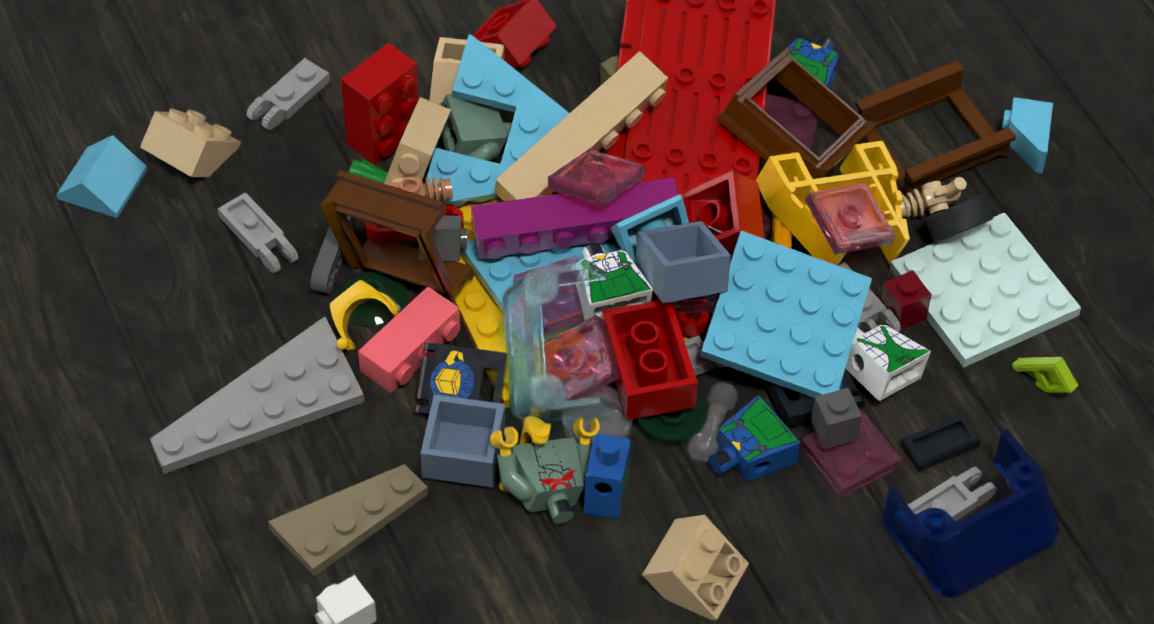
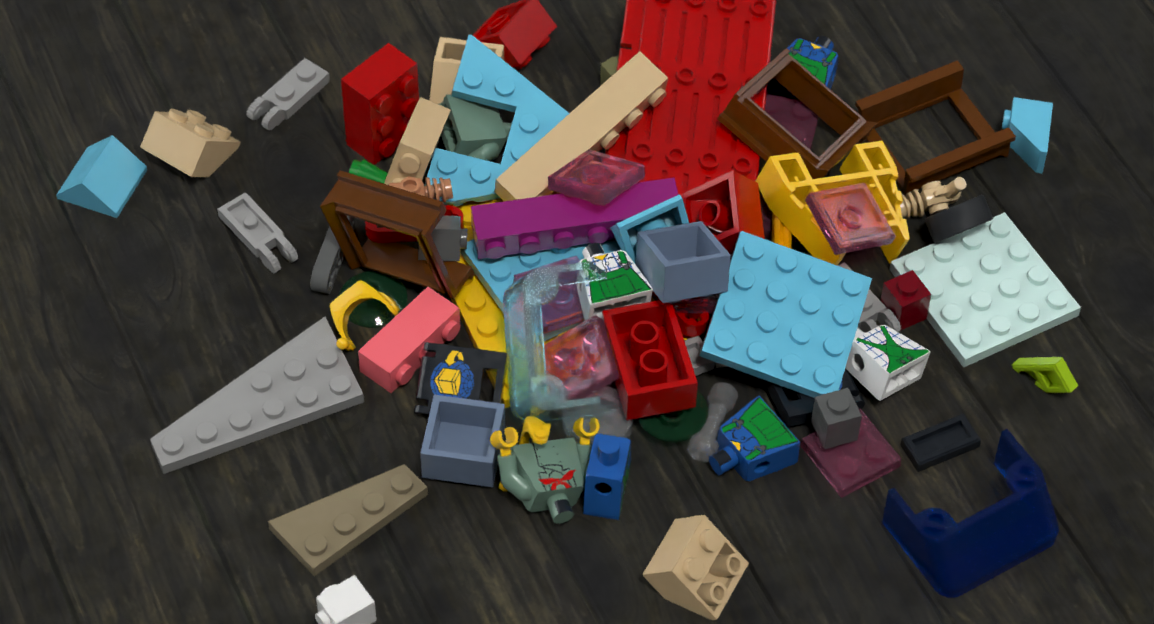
light grey hinge [897,466,997,543] -> none

